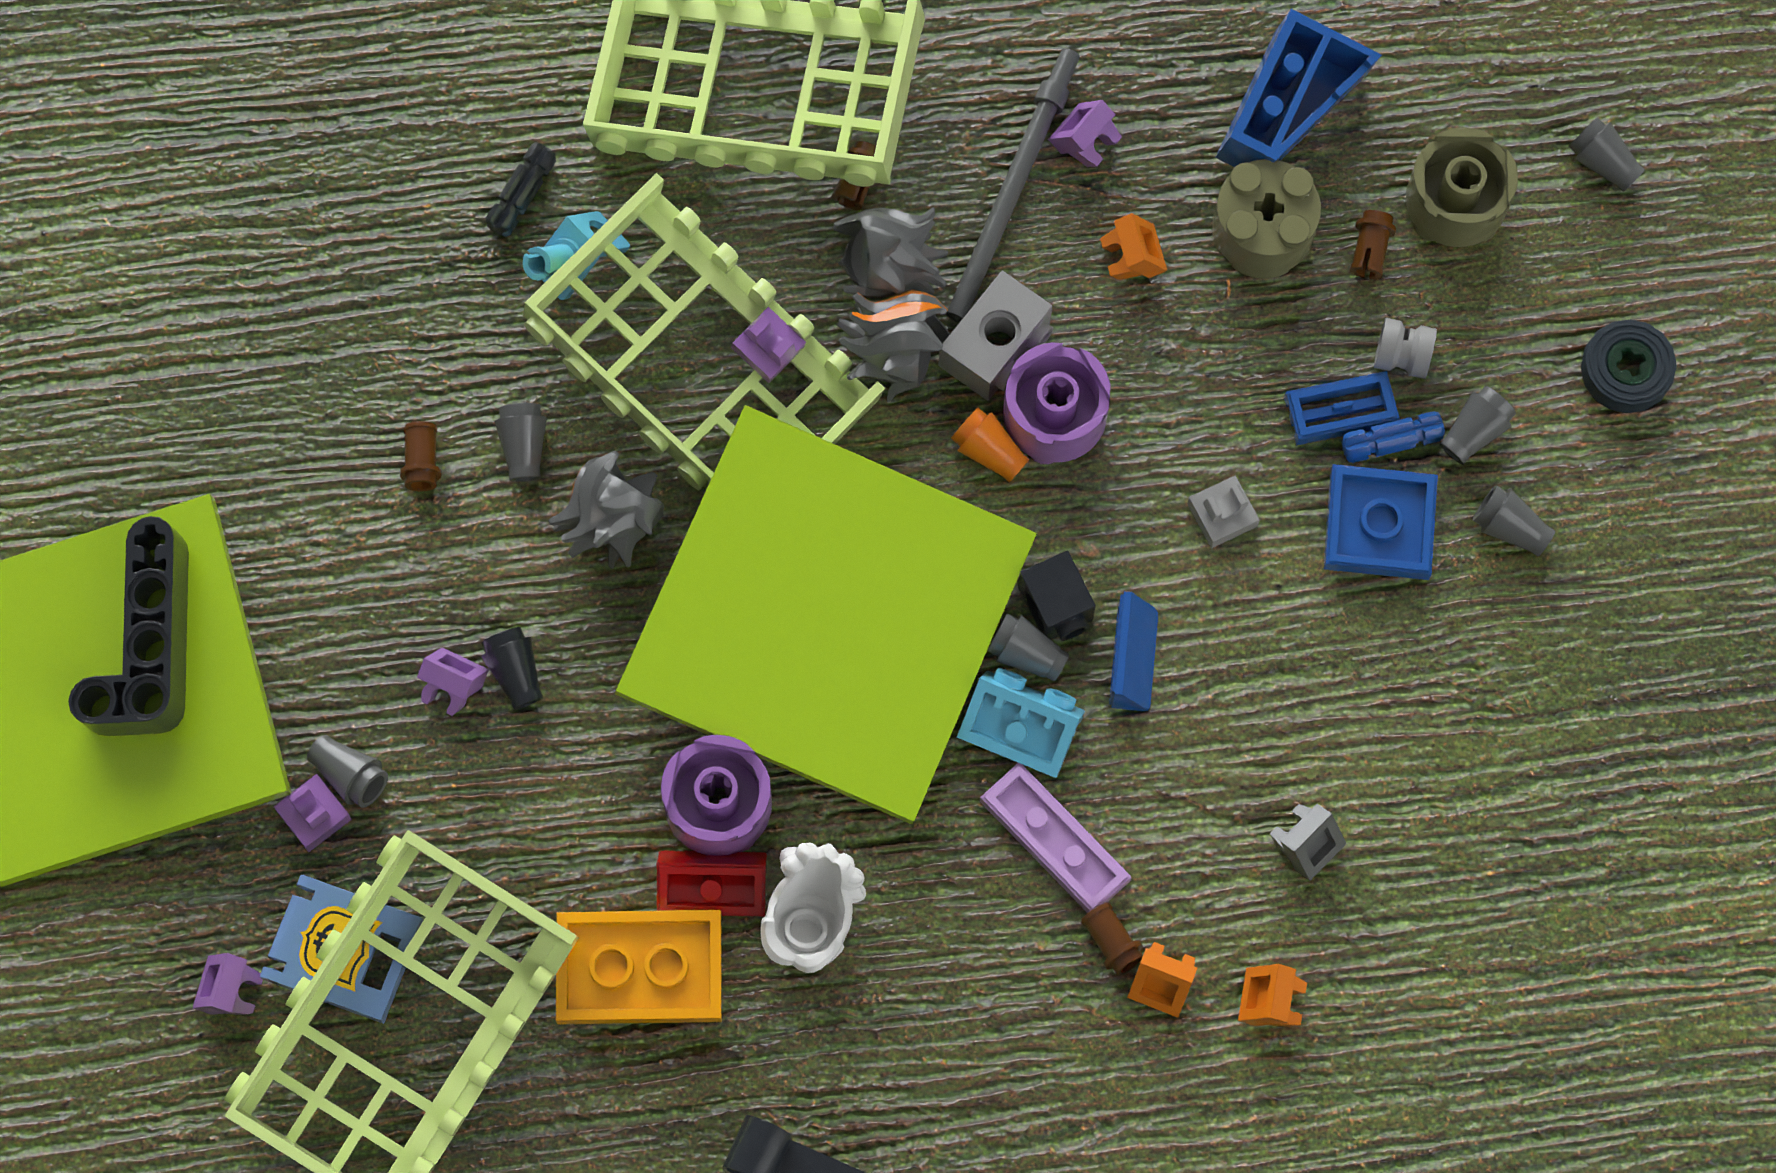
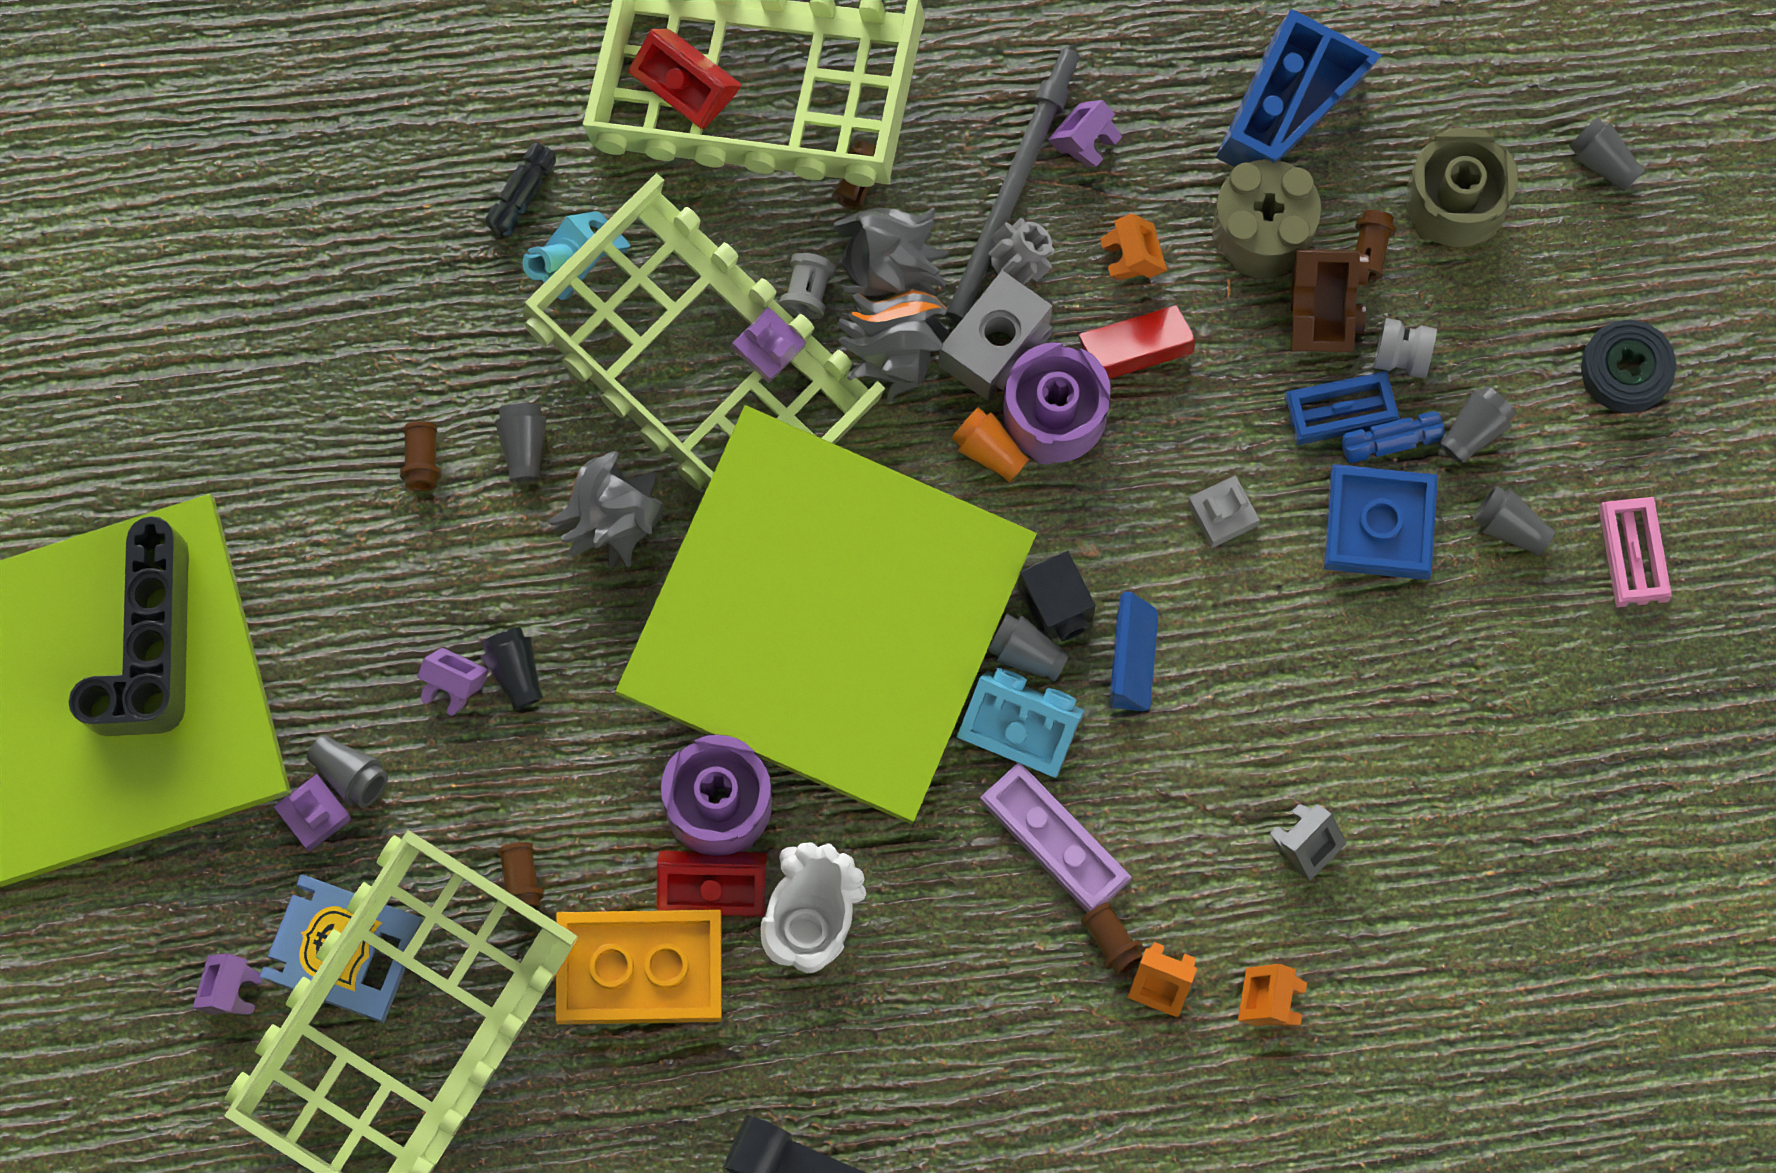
none -> reddish brown pin [498,842,545,915]
none -> red slope [627,29,742,129]
none -> light grey bush [779,253,836,319]
none -> light grey gear [989,218,1055,285]
none -> slope [1078,305,1195,379]
none -> reddish brown cylinder [1290,249,1369,352]
none -> bright pink tile [1599,497,1672,607]

